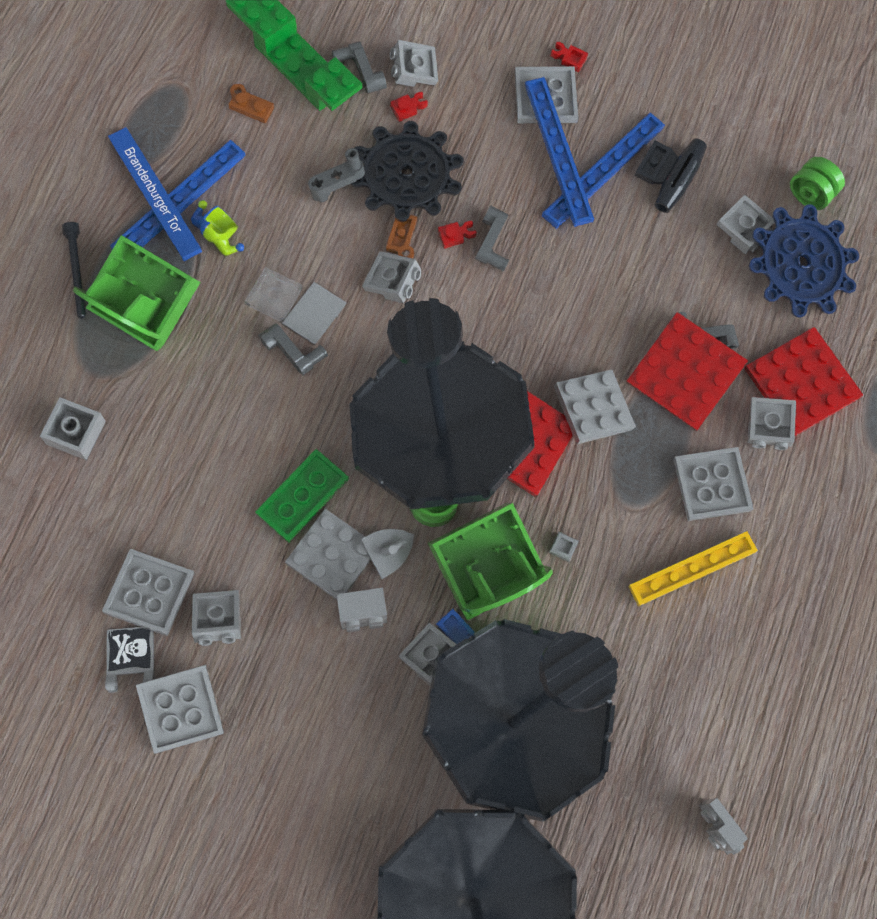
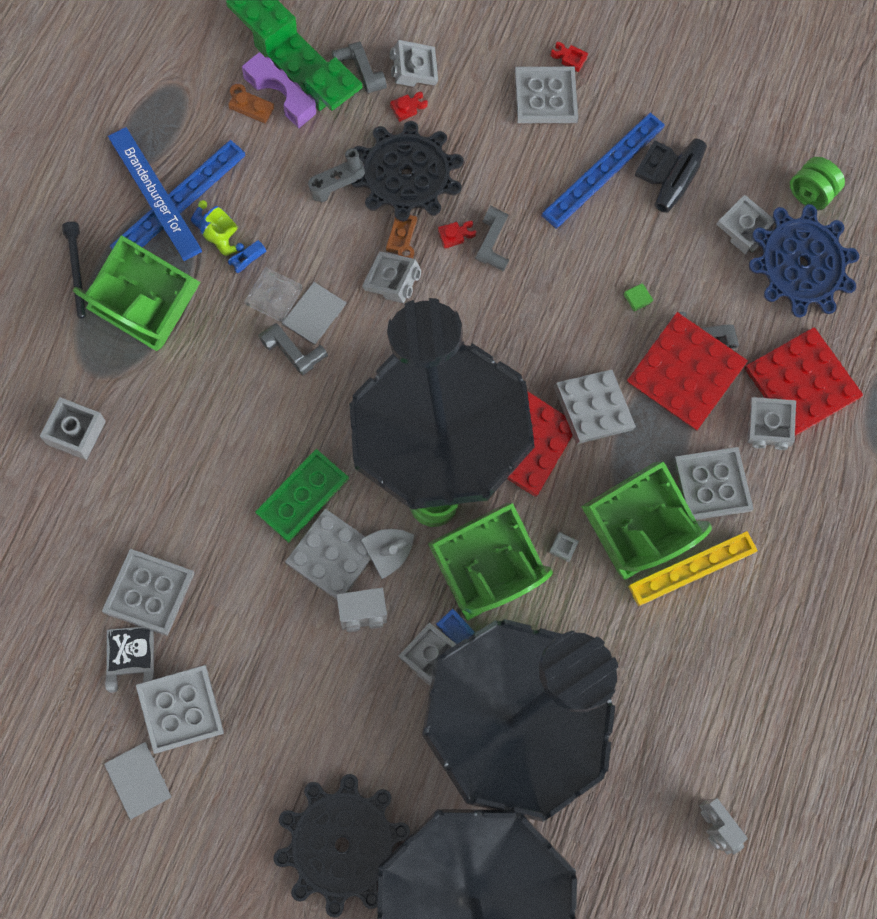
light grey plate [192,590,241,646] -> none
blue tile [525,77,594,227] -> none
none -> light grey window [104,742,172,820]
none -> blue bar [228,240,266,273]
none -> medium lavender arch [242,52,316,128]
none -> black plate [274,774,410,918]
none -> bright green plate [581,461,712,580]
none -> bright green tile [624,283,653,311]

